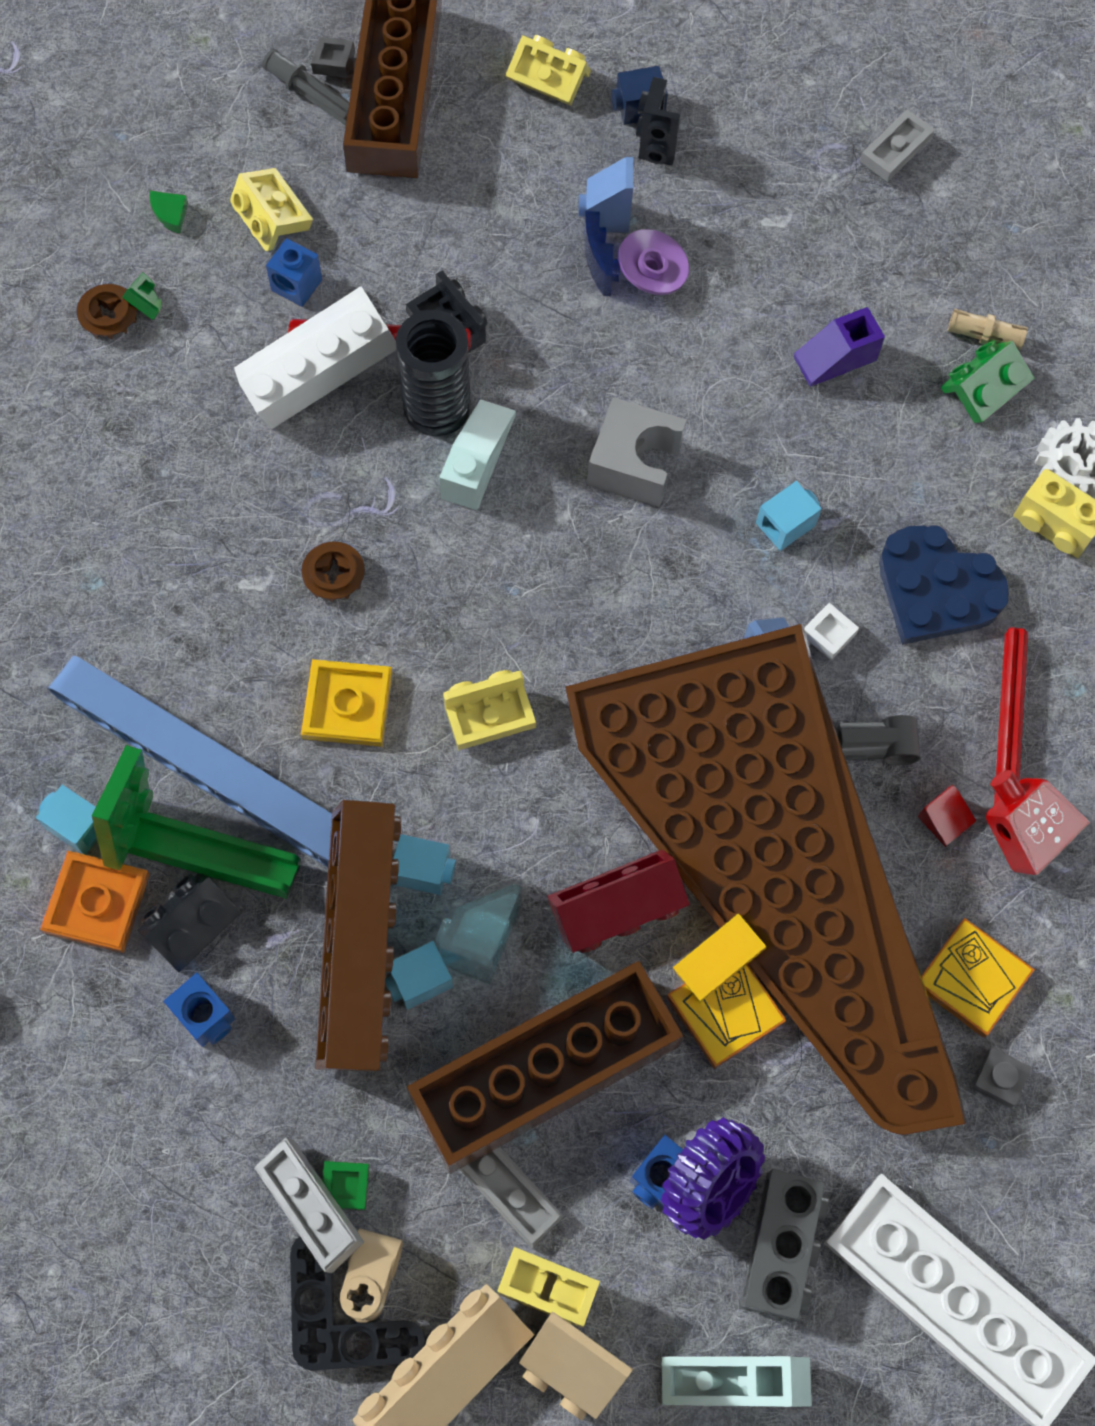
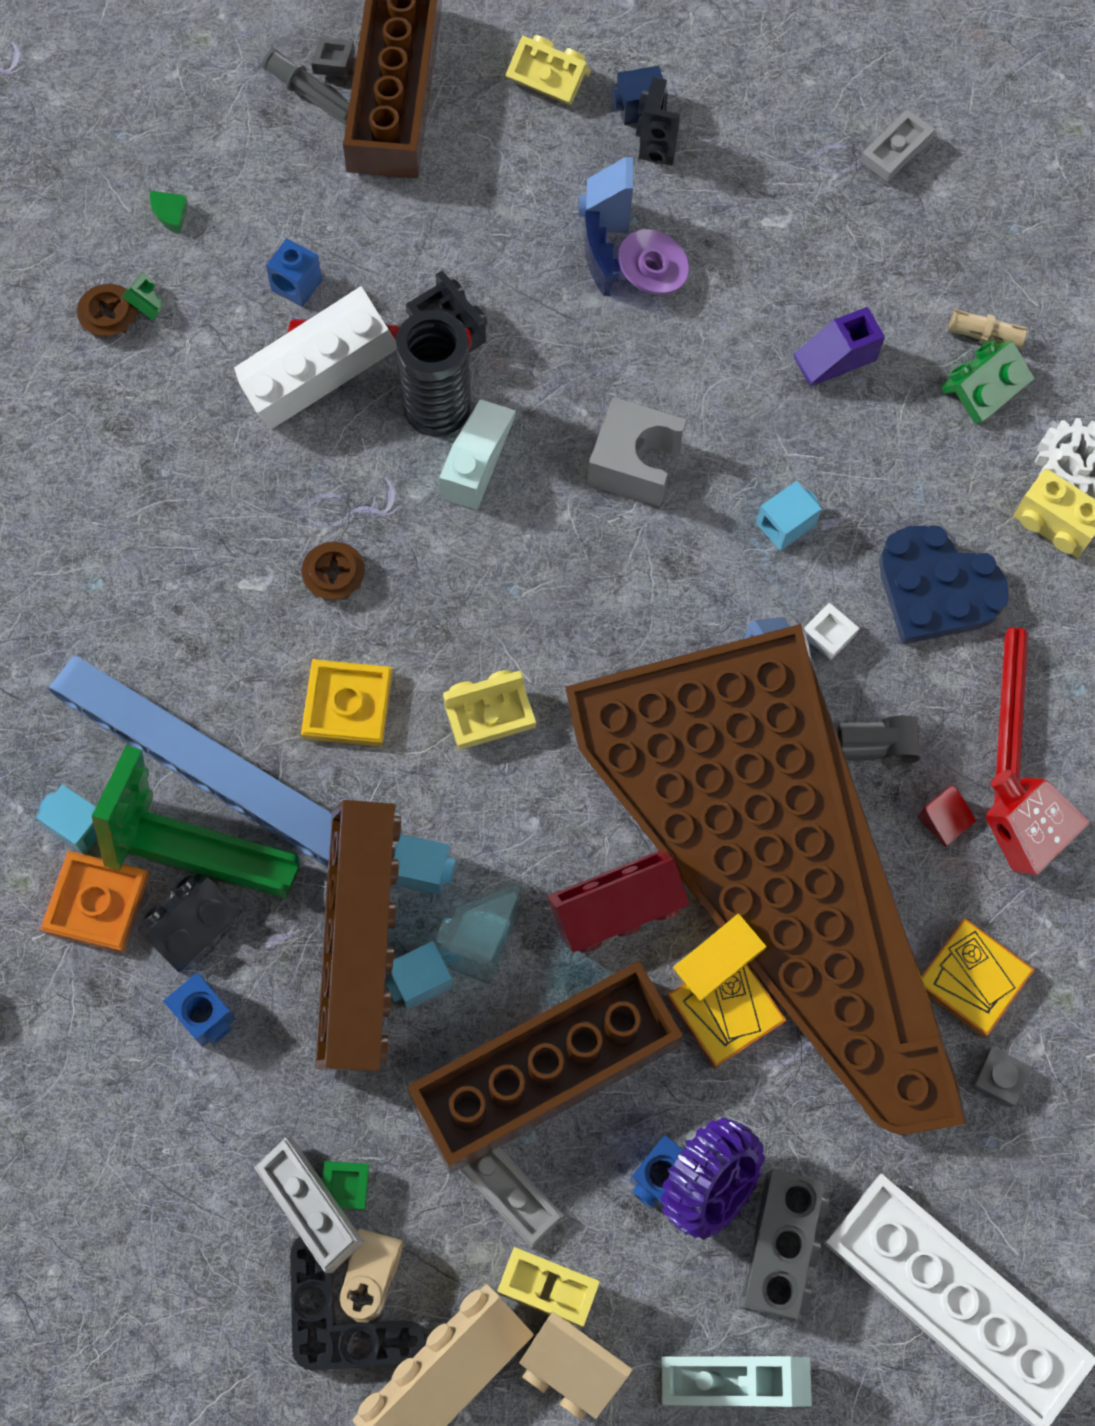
light yellow bracket [230,168,313,251] -> none

